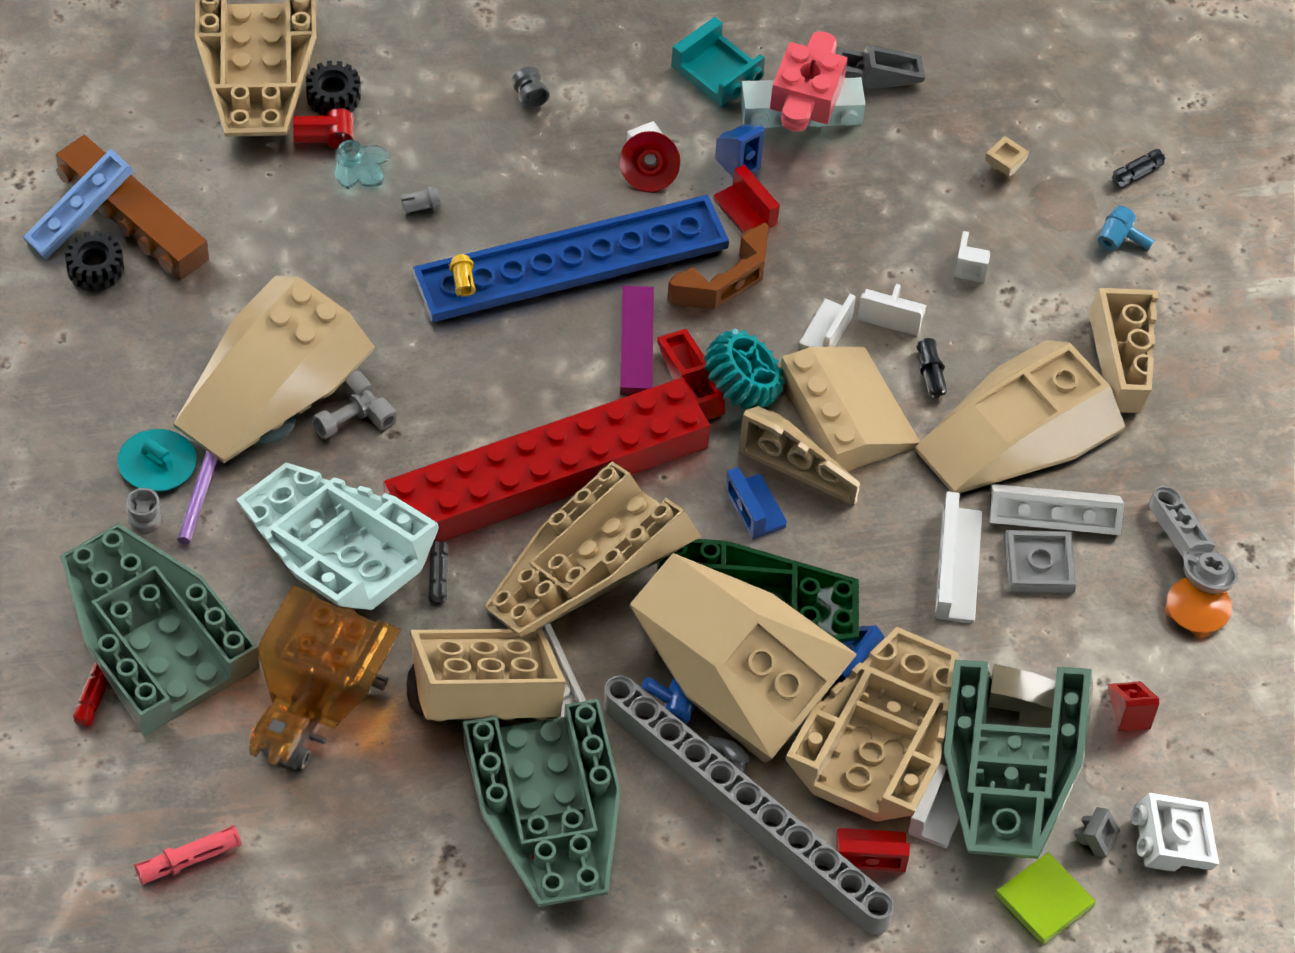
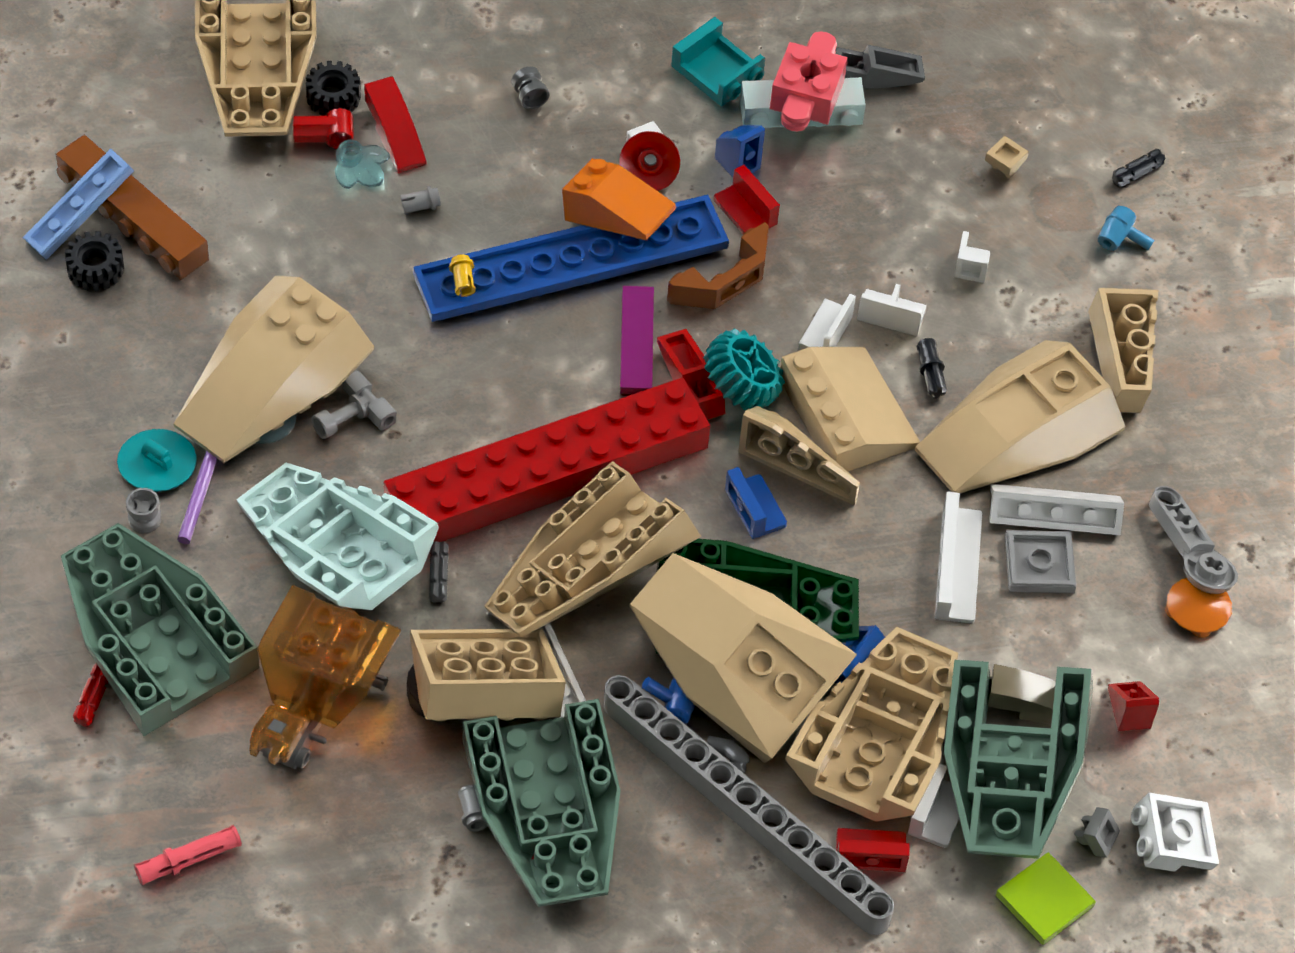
none -> red slope [364,76,427,173]
none -> light grey pin [458,785,487,832]
none -> orange slope [562,158,676,240]

